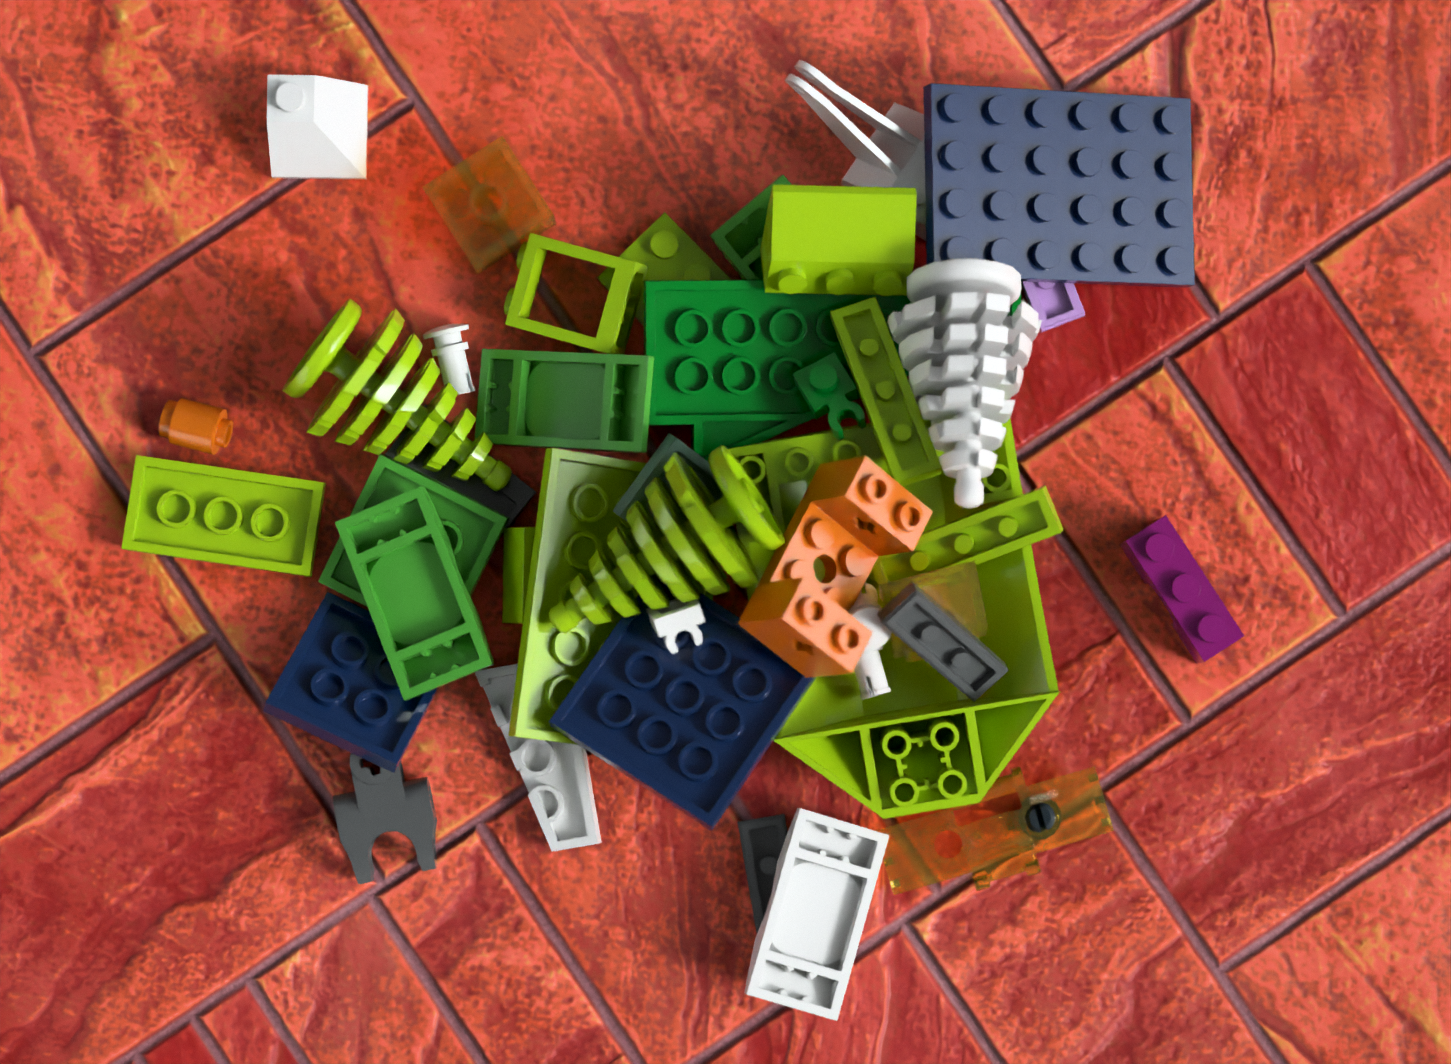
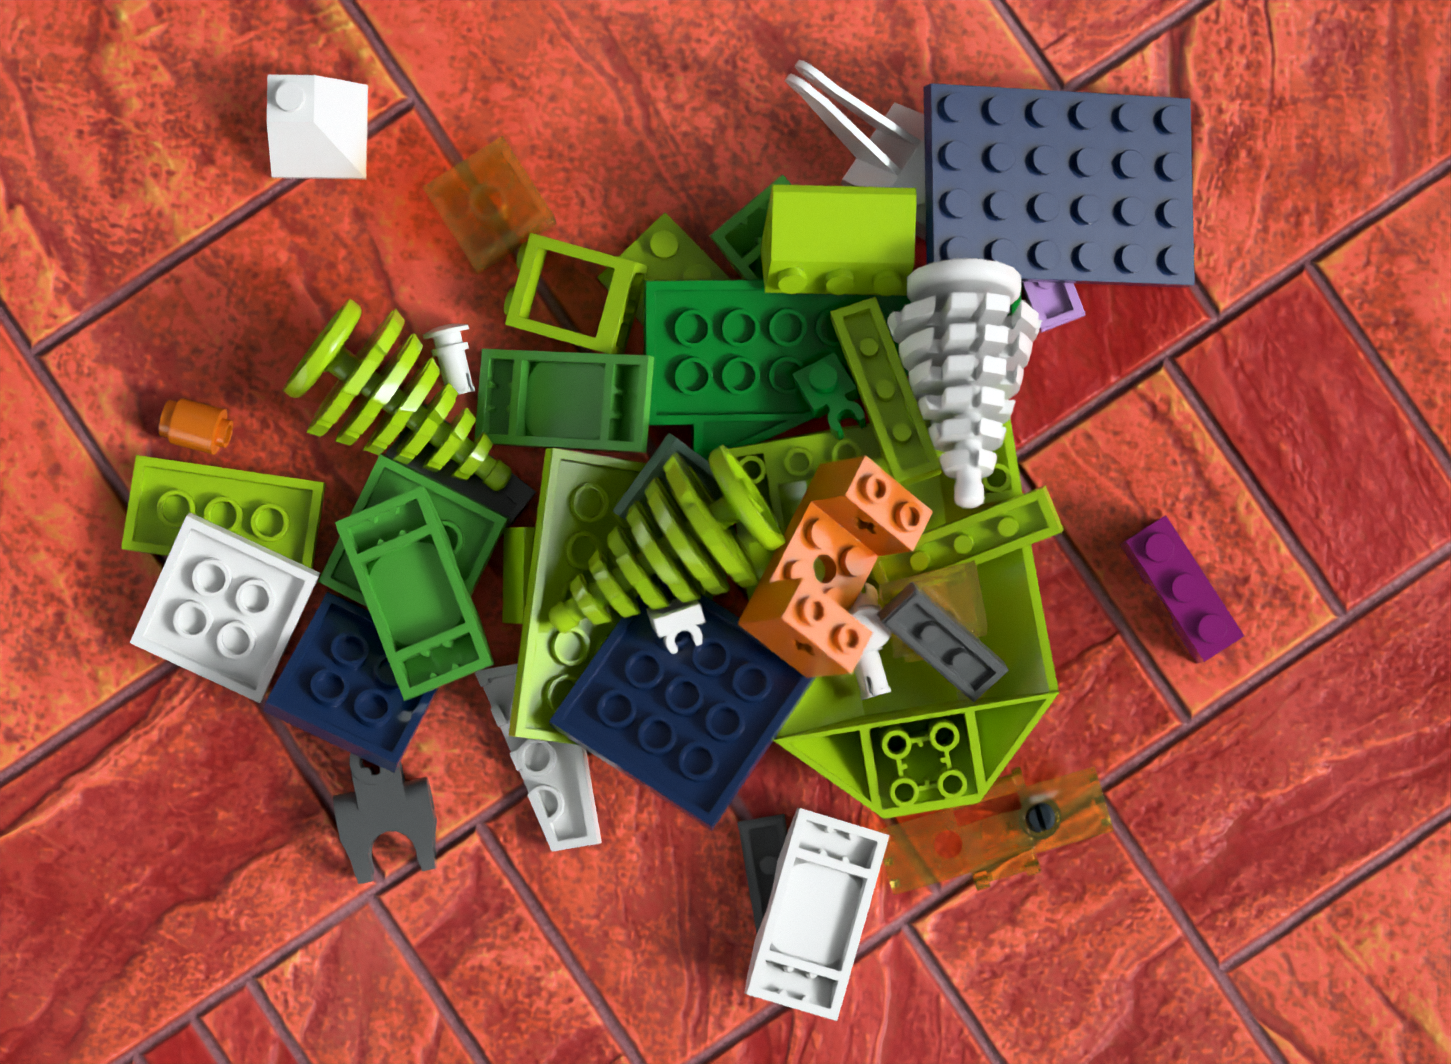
none -> white plate [130,513,320,703]

